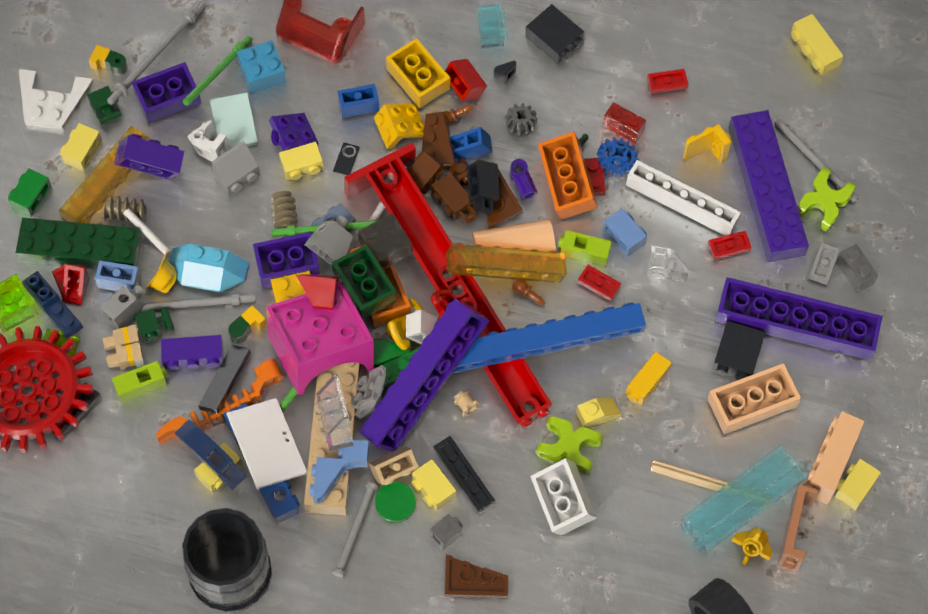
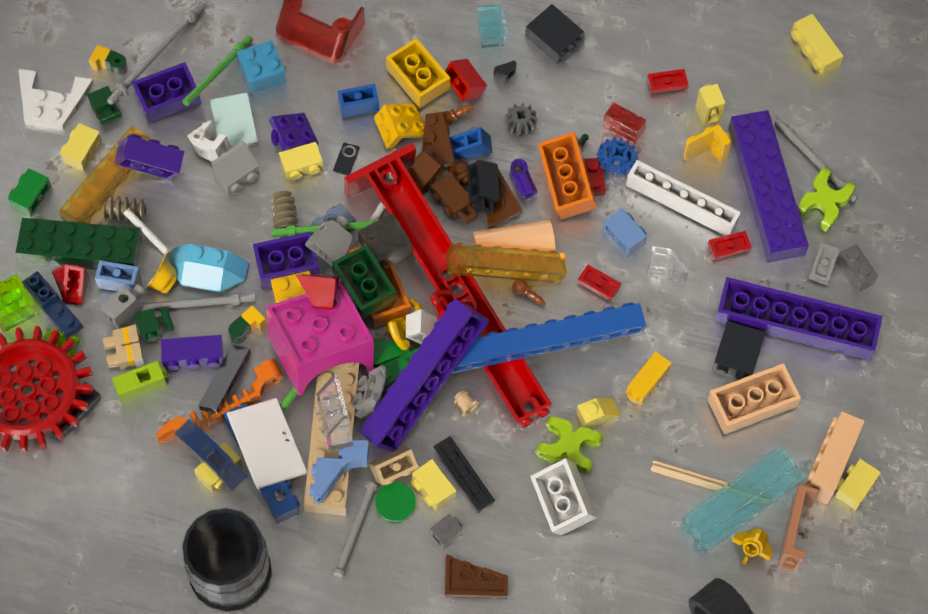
lime brick [558,230,612,267] -> none
none -> light yellow brick [695,84,726,126]

